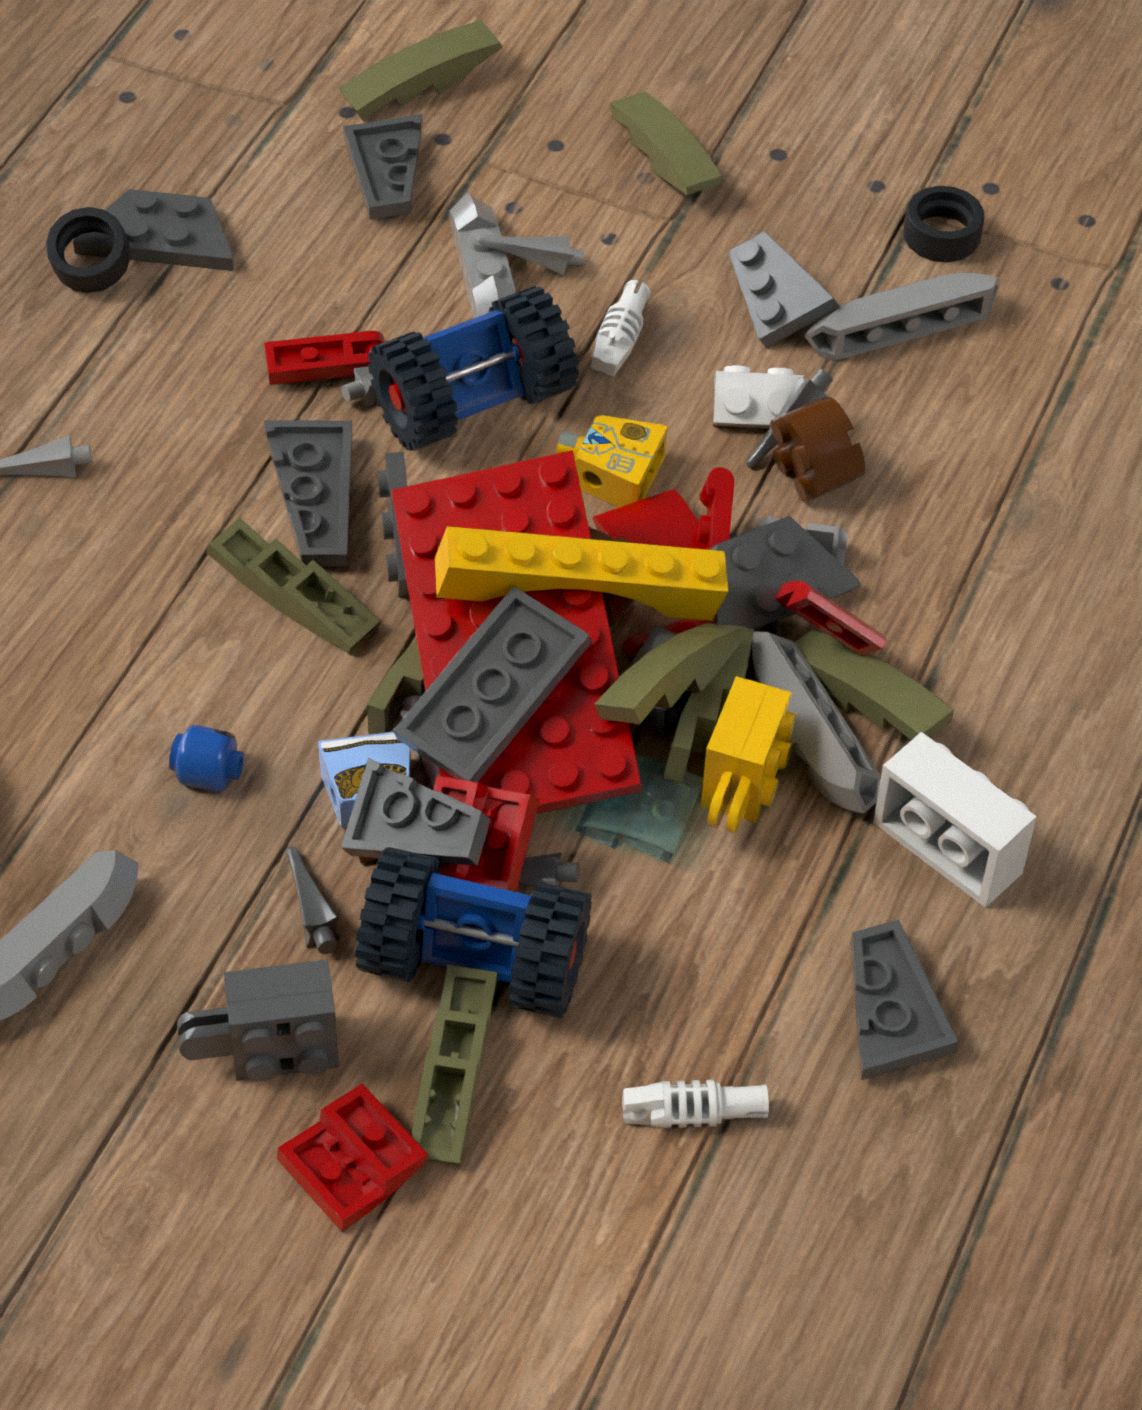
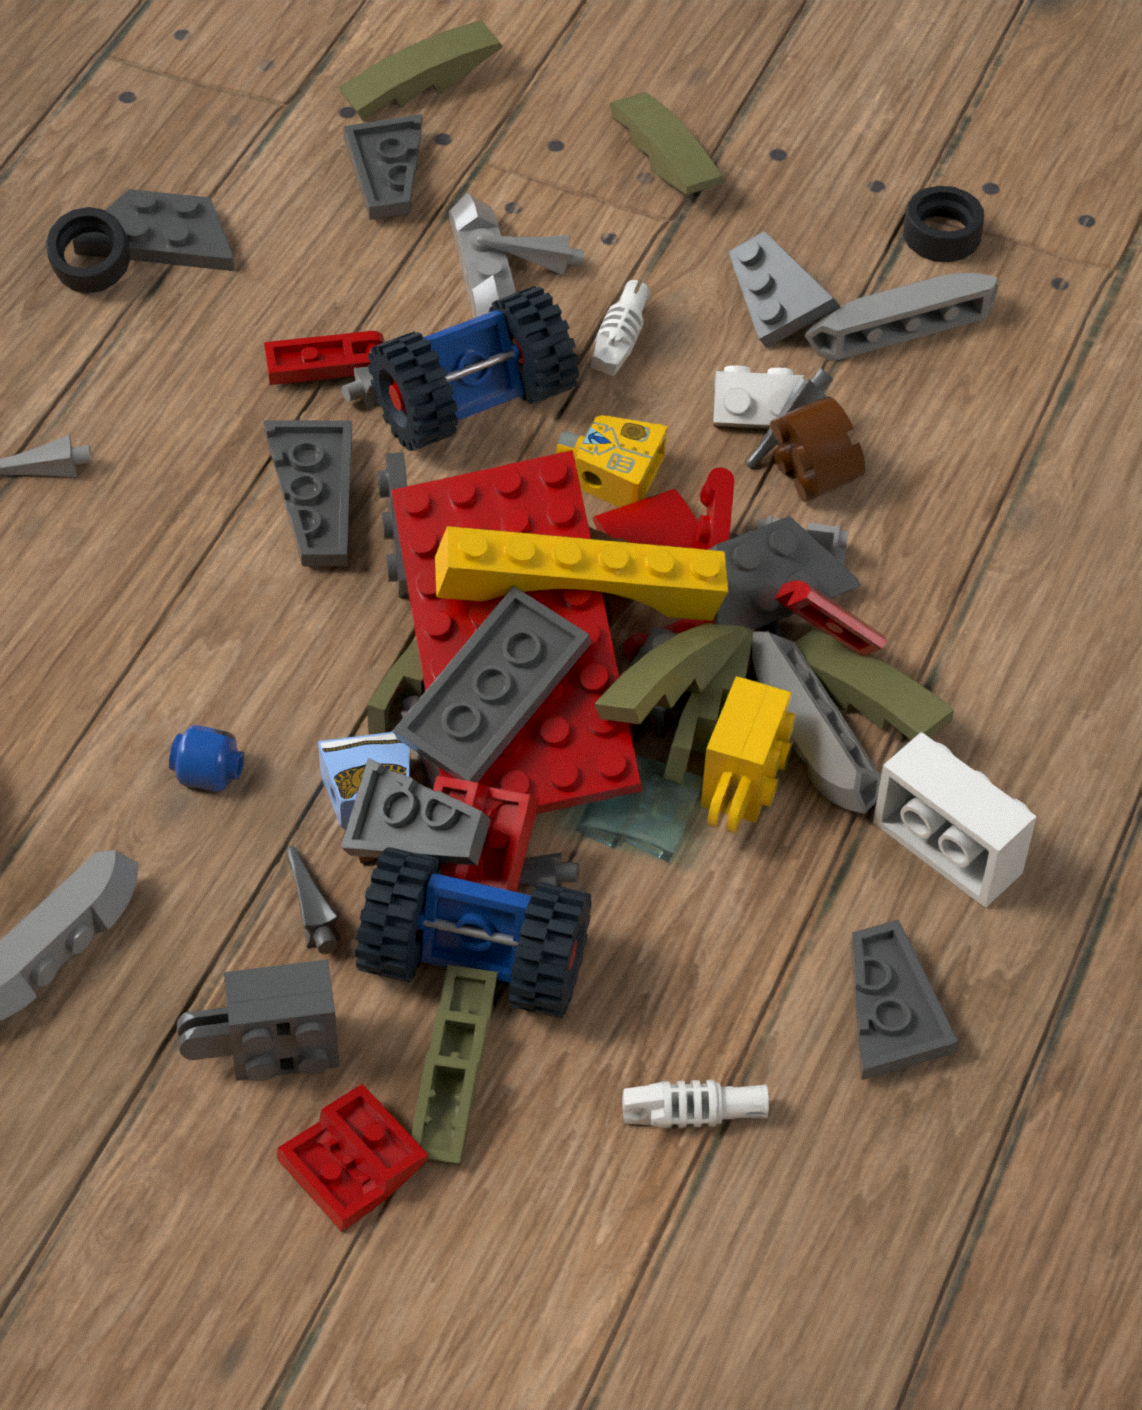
olive slope [206,518,381,653] -> none

